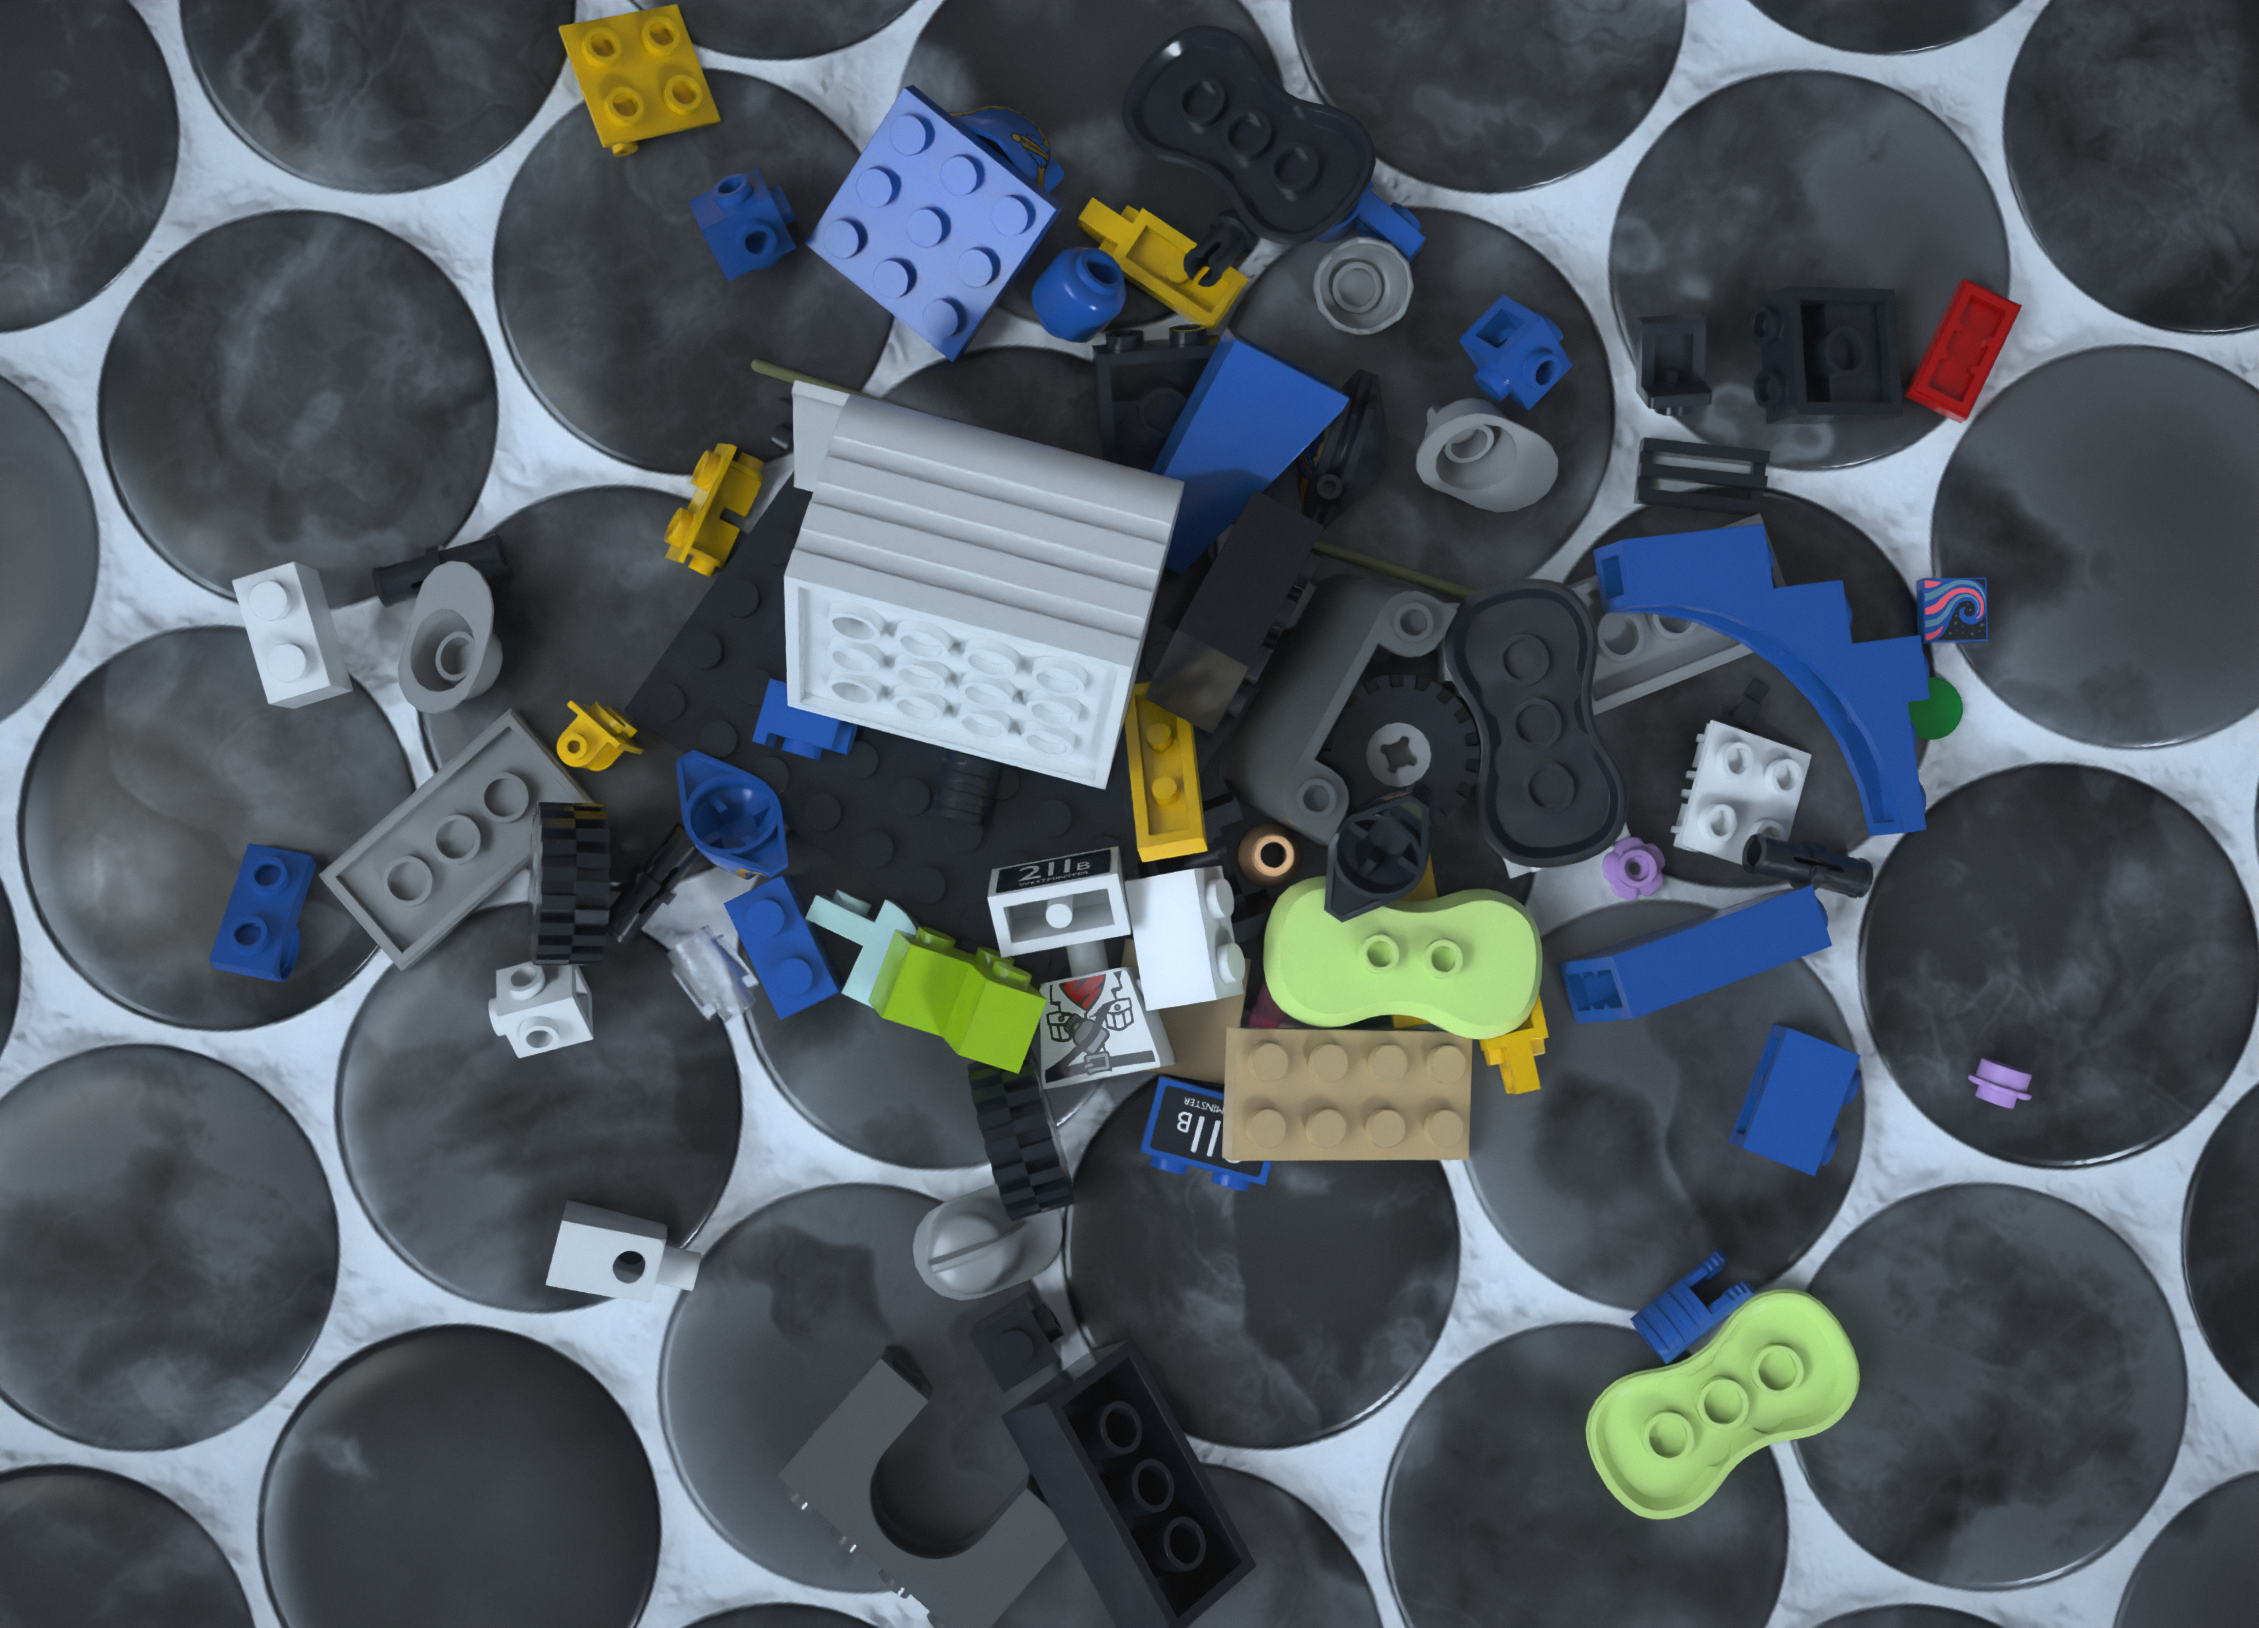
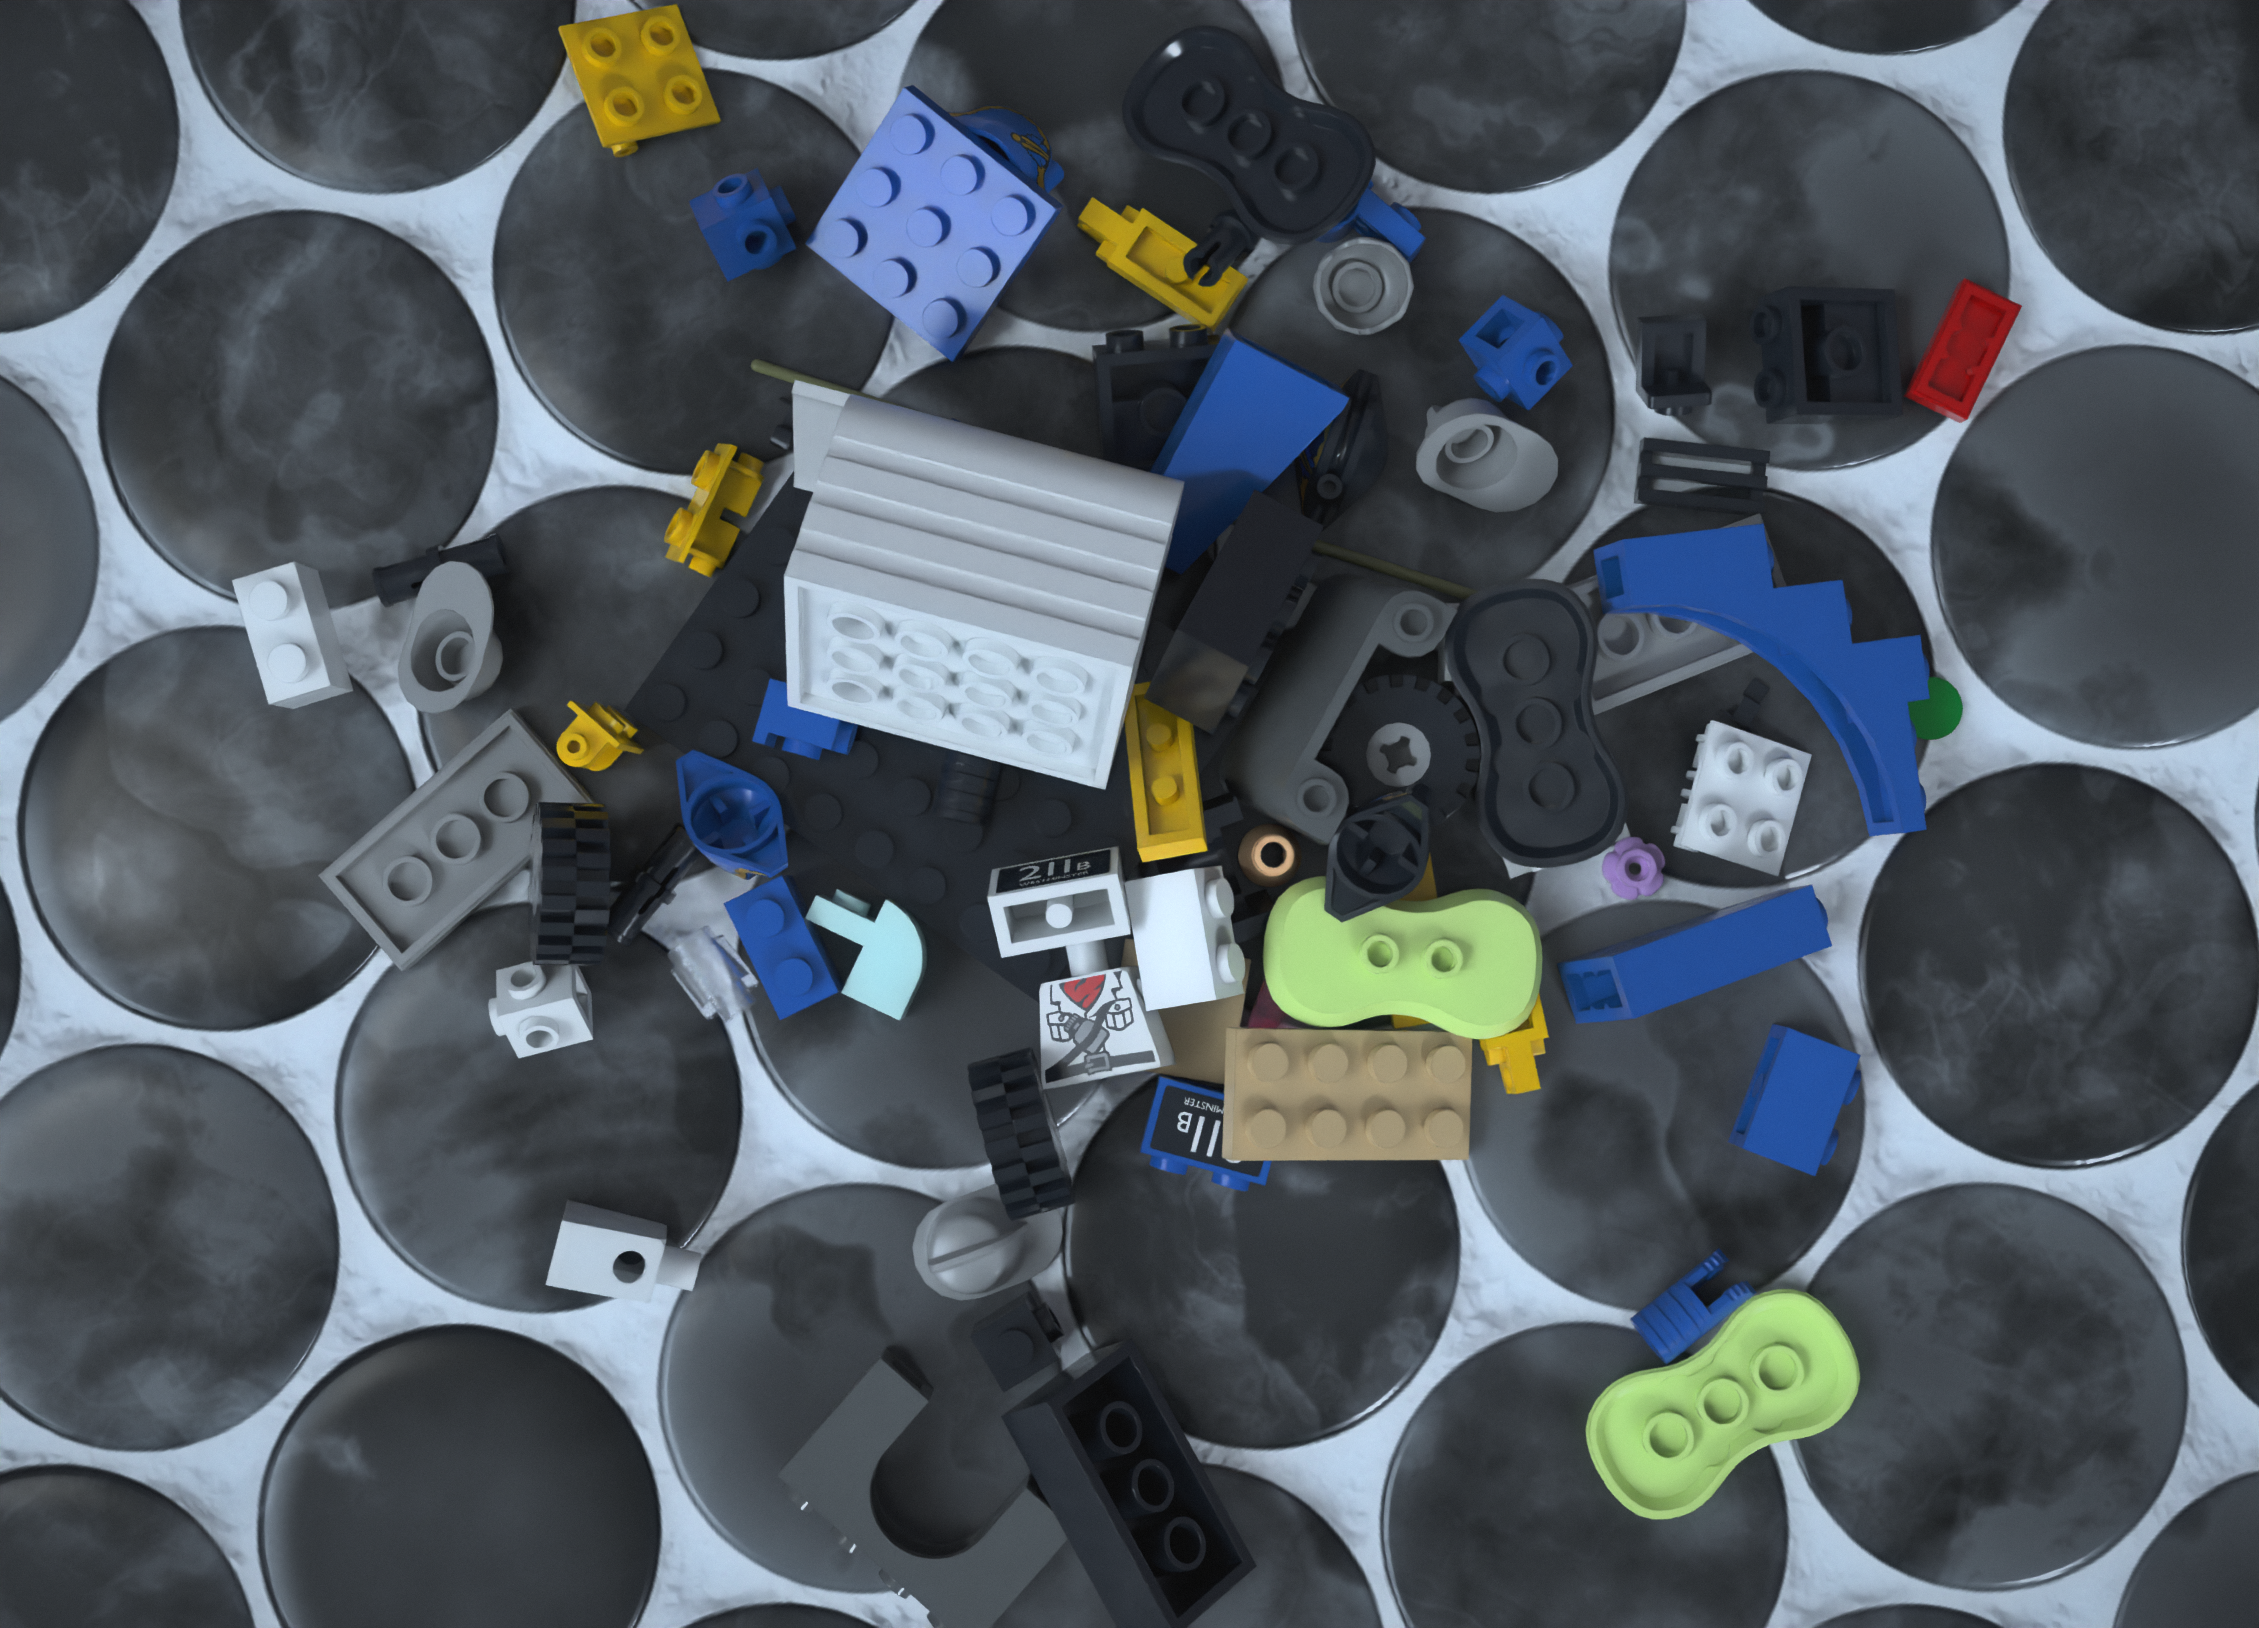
blue plate [209,843,316,982] -> none
lime brick [868,926,1047,1074] -> none
blue head [1032,247,1126,343] -> none
black pin [1742,833,1874,899] -> none
tile [1916,578,1988,644] -> none
lavender plate [1968,1057,2032,1109] -> none

